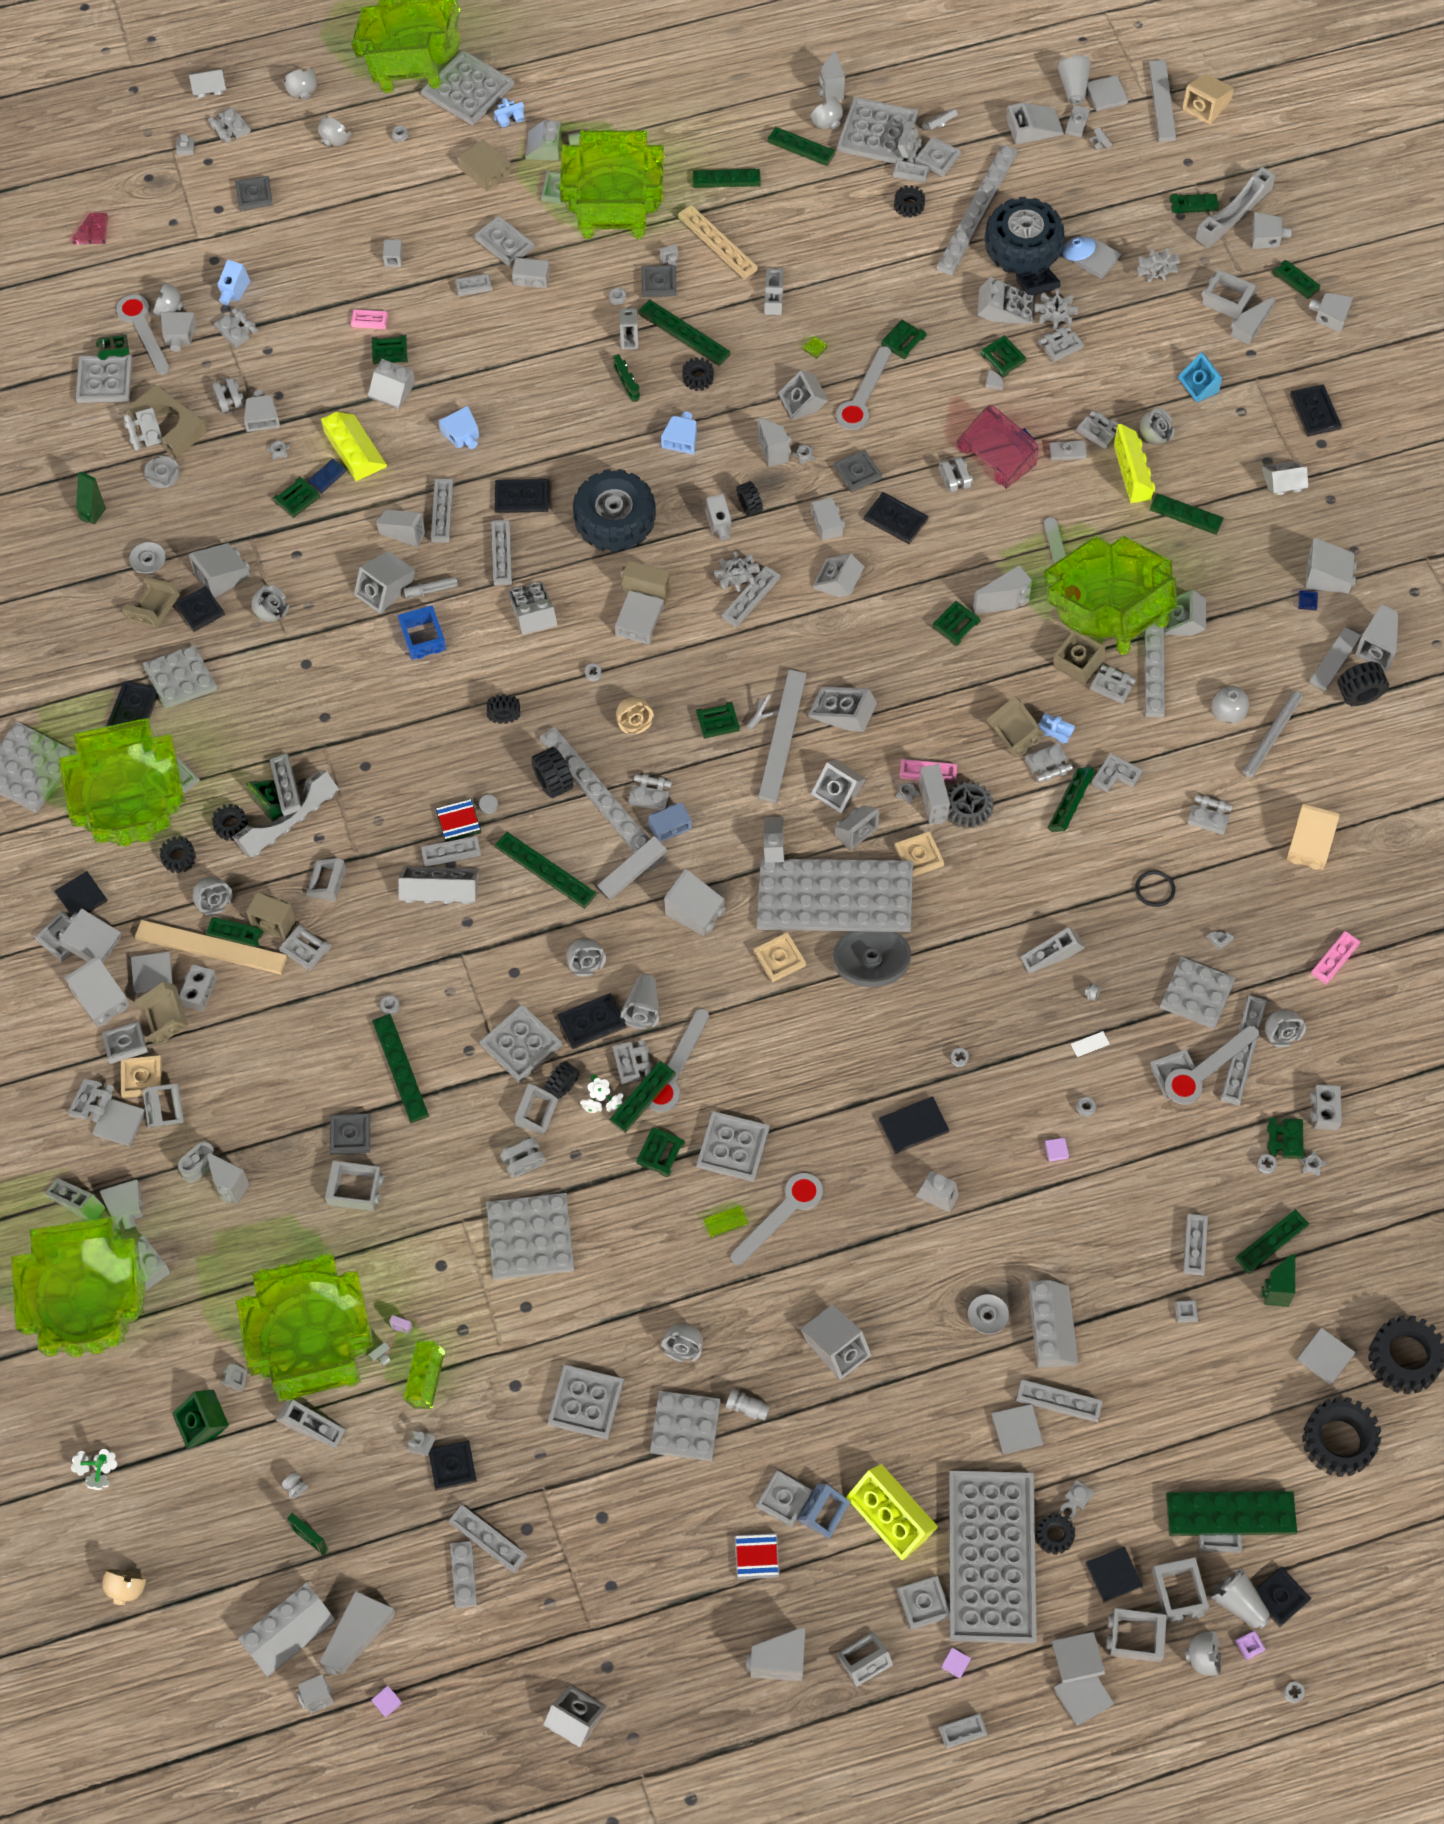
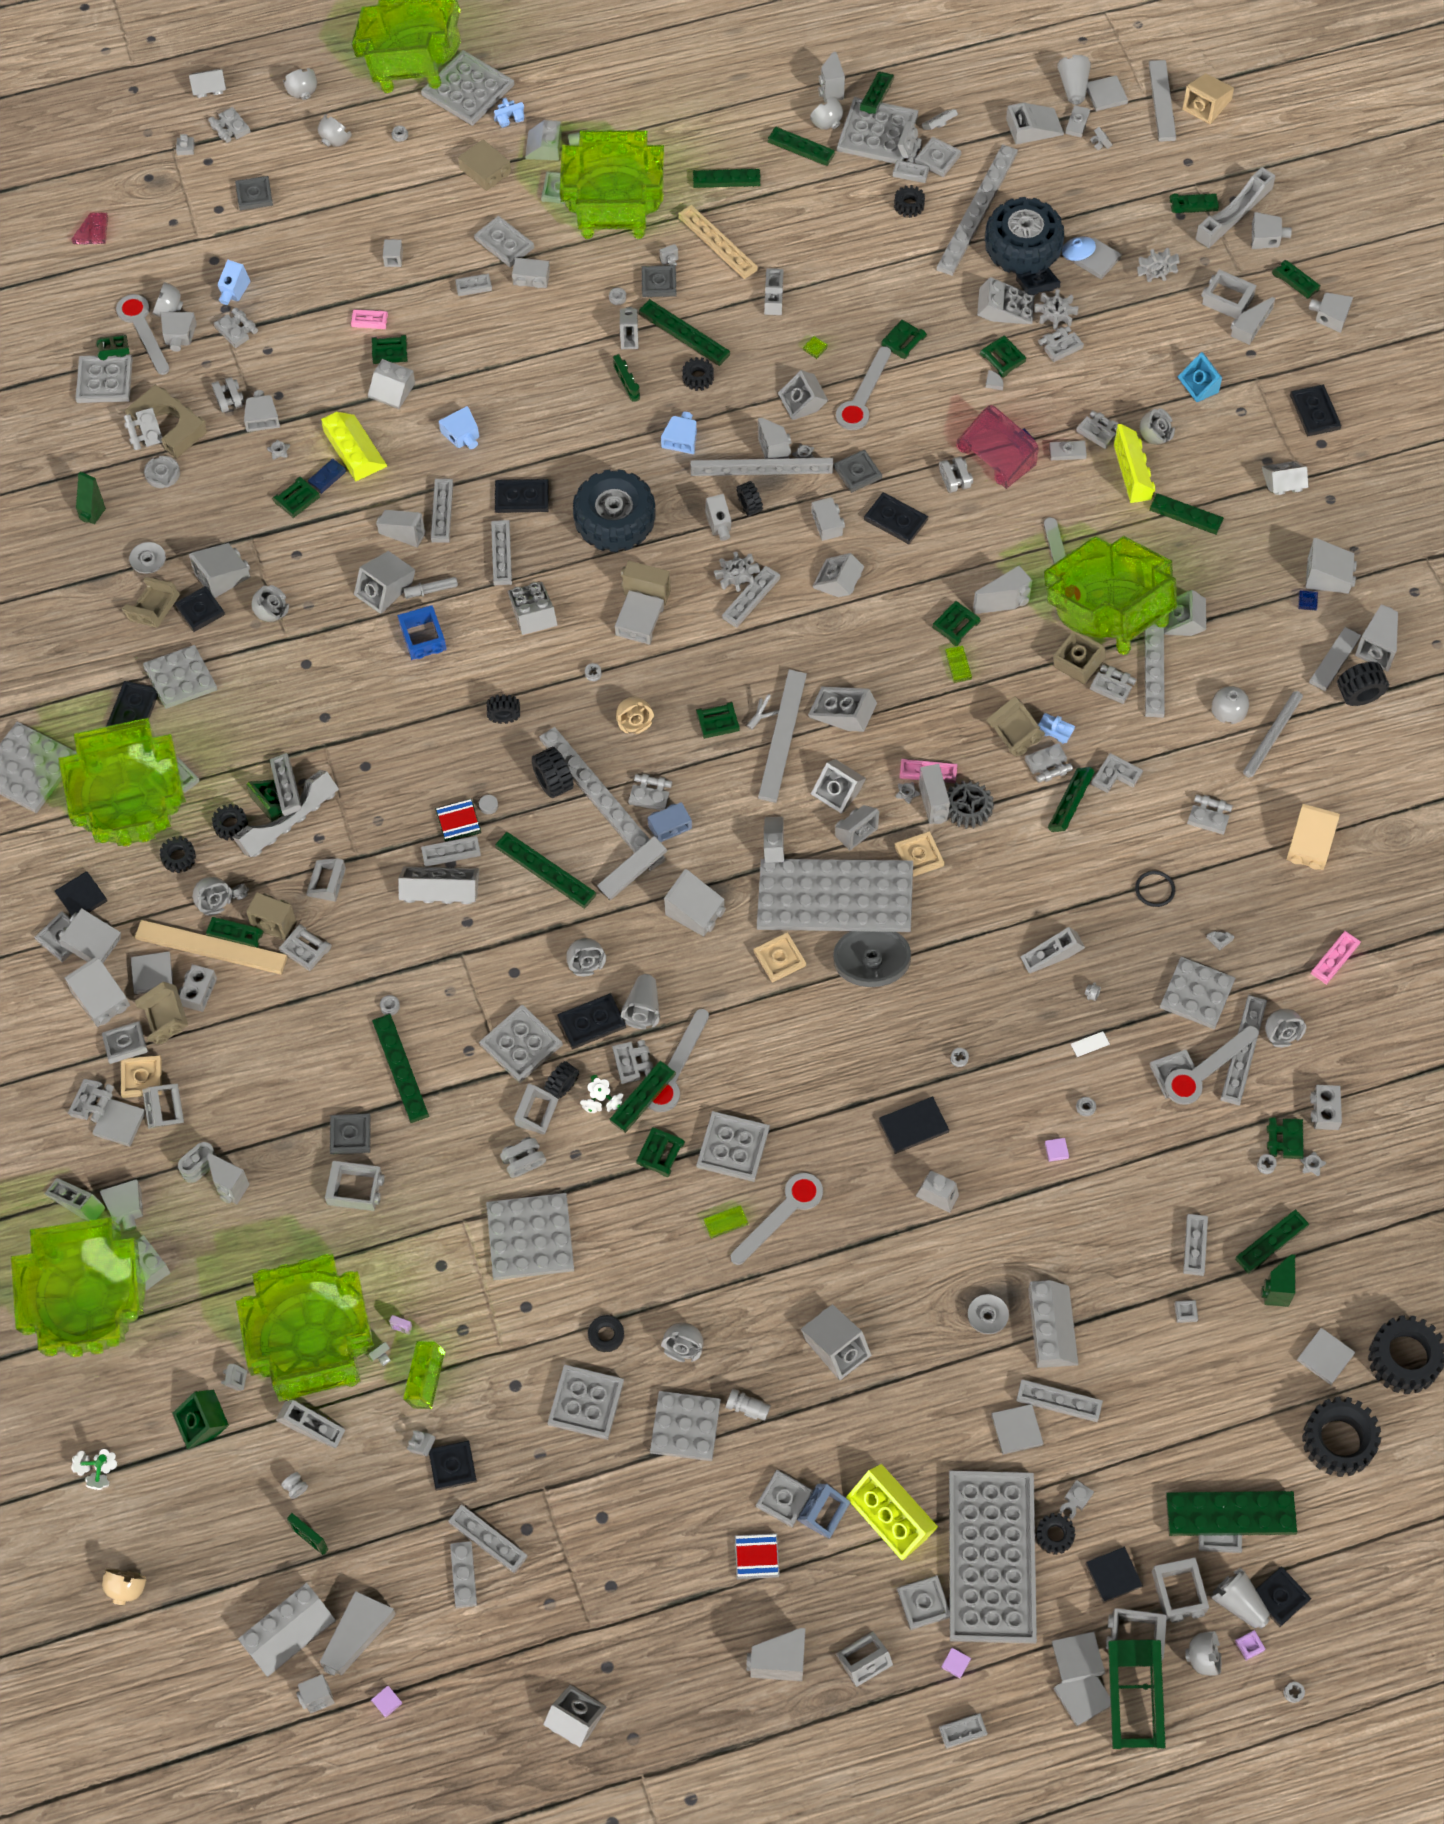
none -> light grey plate [231,883,249,900]
none -> black tyre [588,1315,624,1353]
none -> light grey tile [691,458,833,476]
none -> dark green plate [860,71,894,114]
none -> clear neon green tile [945,646,972,683]
none -> dark green piece [1108,1640,1166,1749]

